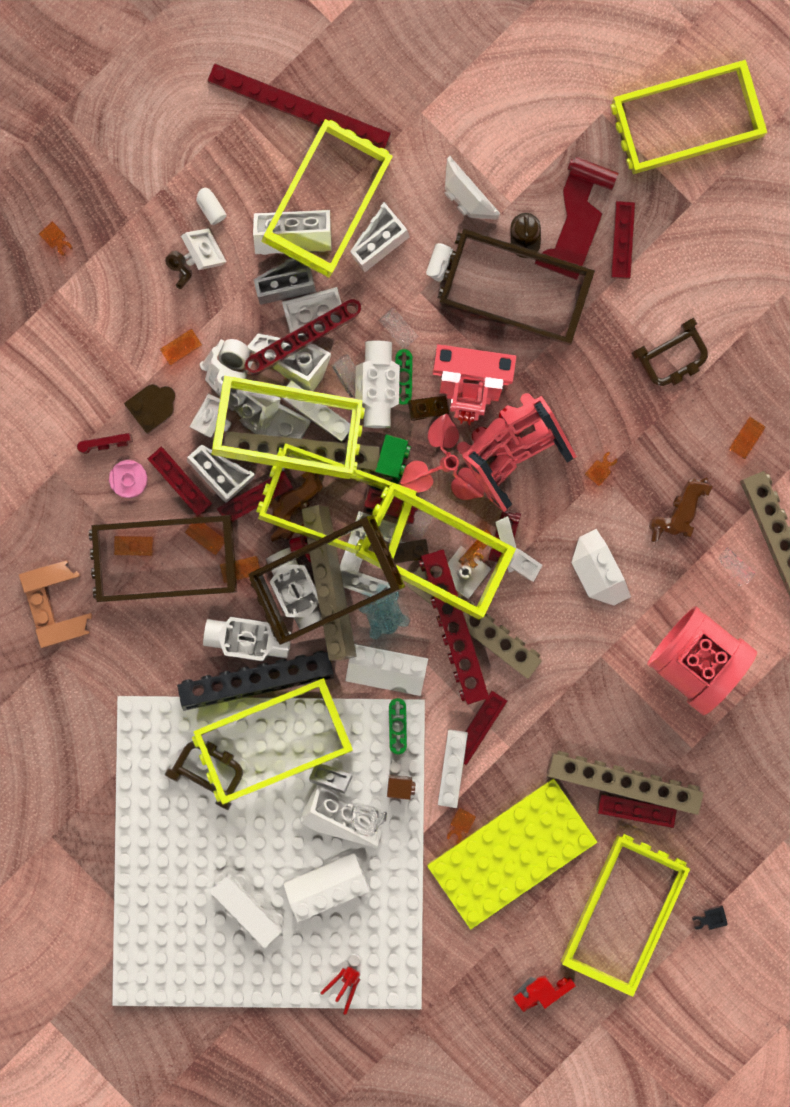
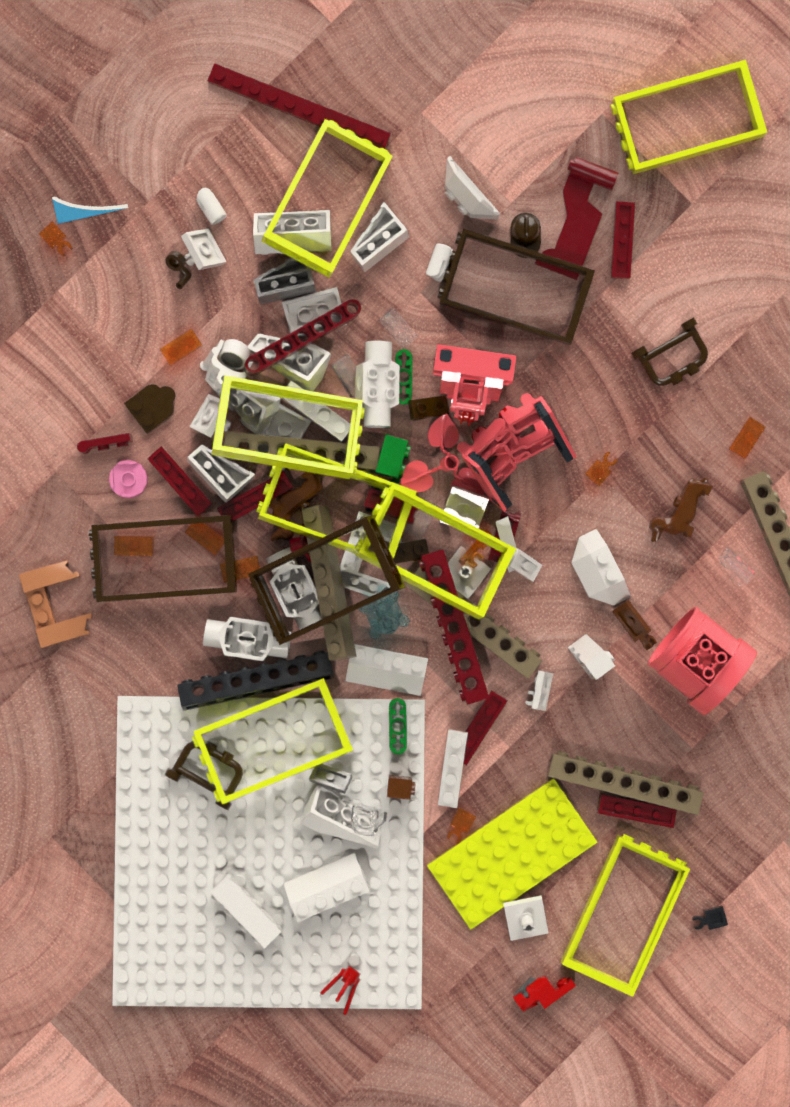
none -> dark azure sticker [52,197,128,224]
none -> white plate [440,485,489,528]
none -> white tile [503,896,548,941]
none -> white plate [526,670,554,711]
none -> white wedge [568,634,615,680]
none -> reddish brown plate [612,599,657,650]

